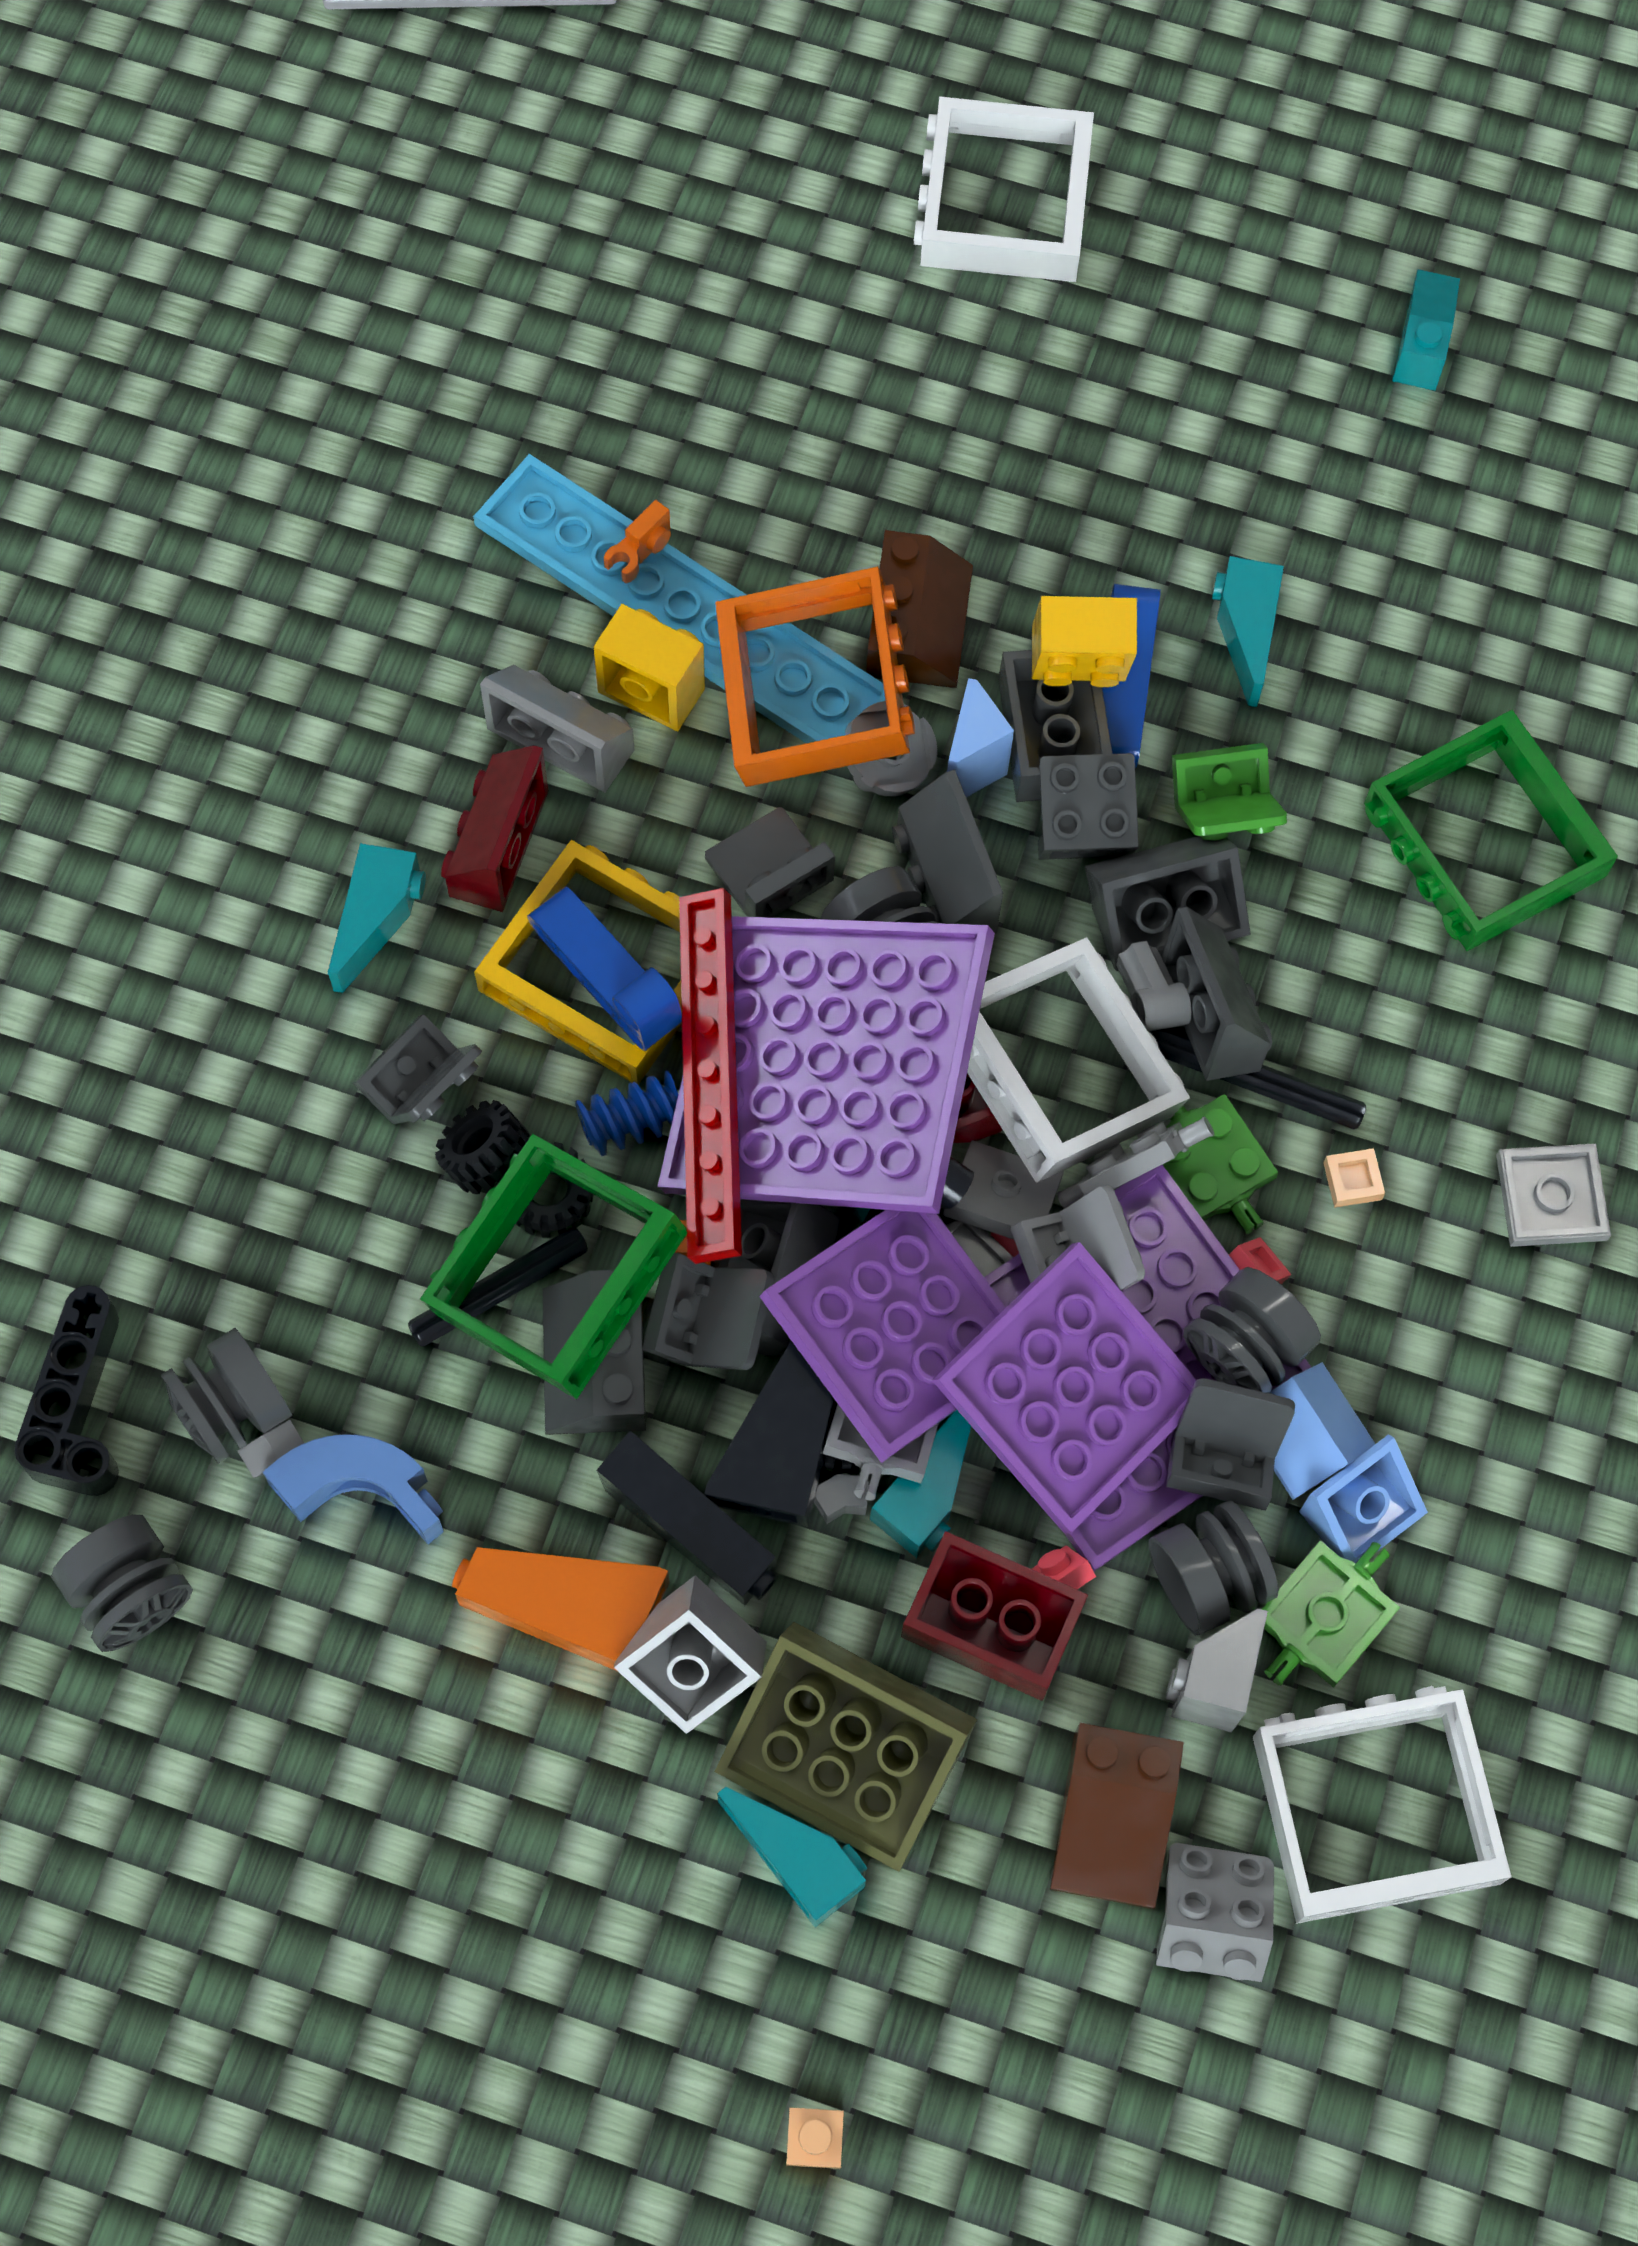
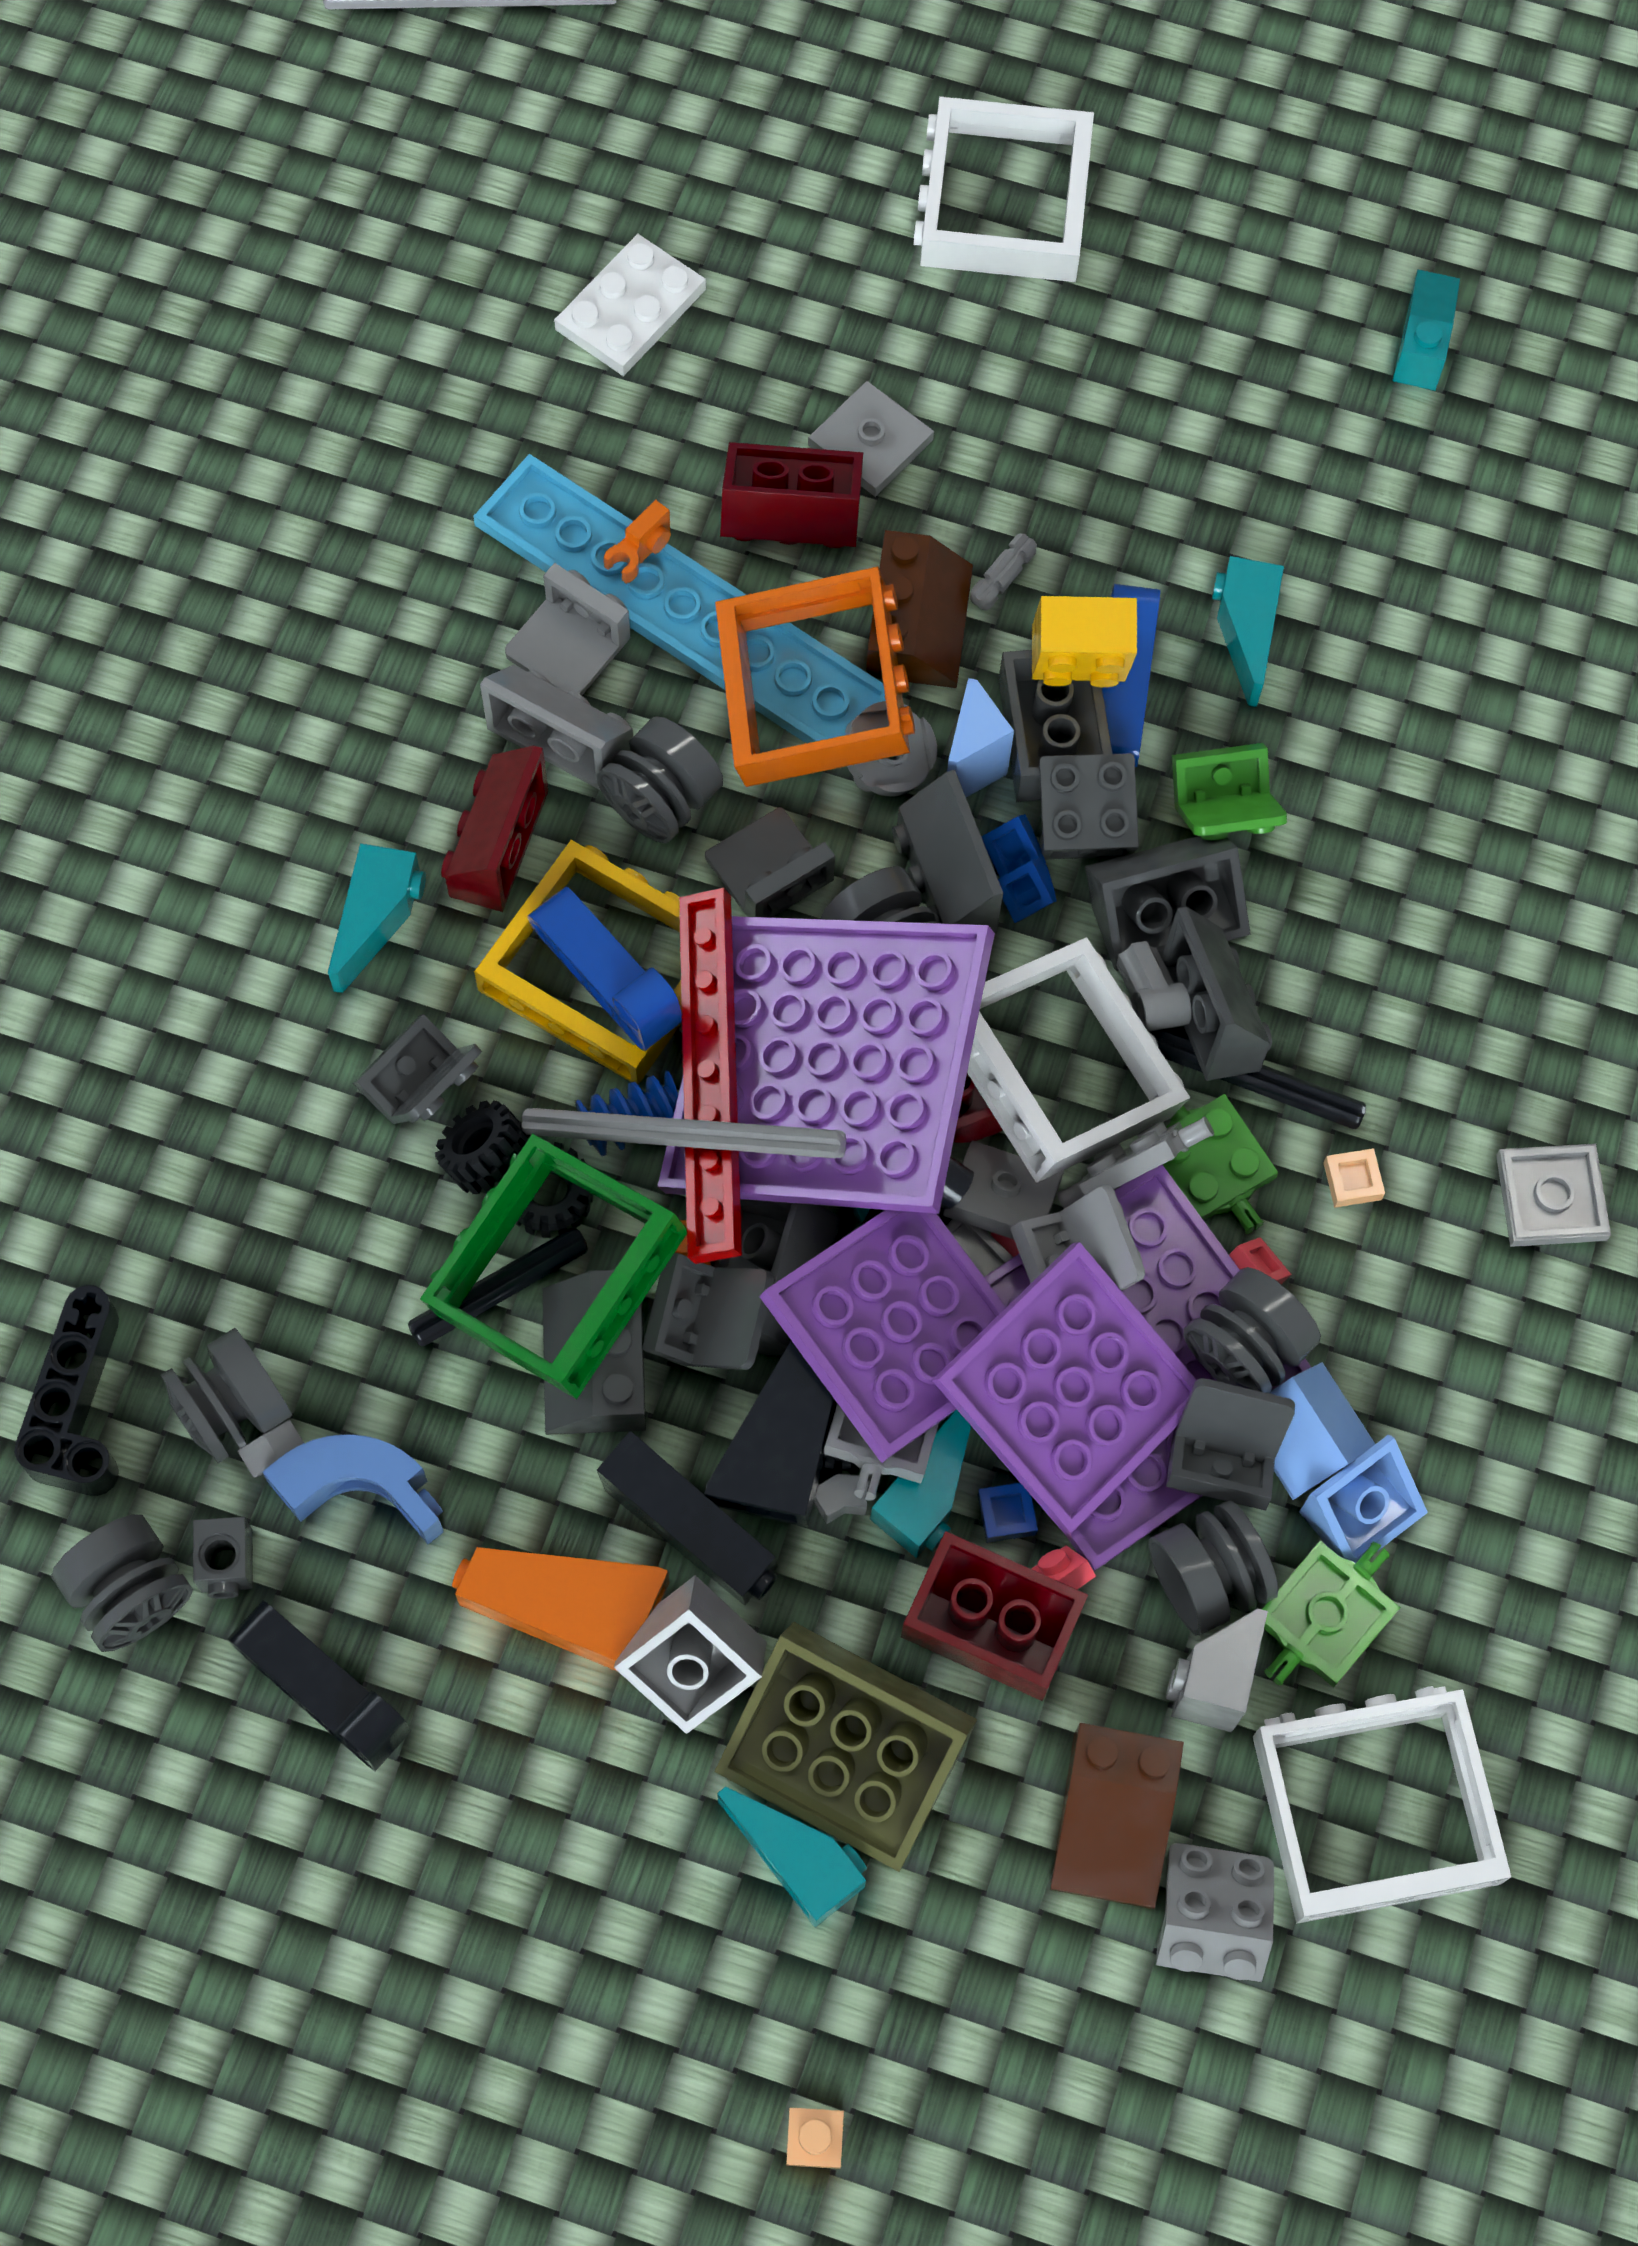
yellow brick [594,604,705,732] -> none
green window [1364,710,1618,951] -> none
none -> dark grey brick [193,1517,253,1599]
none -> black beam [227,1600,411,1772]
none -> light grey bracket [505,563,631,696]
none -> light grey axle [521,1108,847,1159]
none -> white plate [554,234,706,377]
none -> dark grey wheel [597,716,723,844]
none -> dark red slope [720,442,863,548]
none -> light grey plate [808,381,934,497]
none -> light grey axle [970,533,1037,610]
none -> blue plate [977,1483,1038,1543]
none -> blue slope [981,814,1057,923]

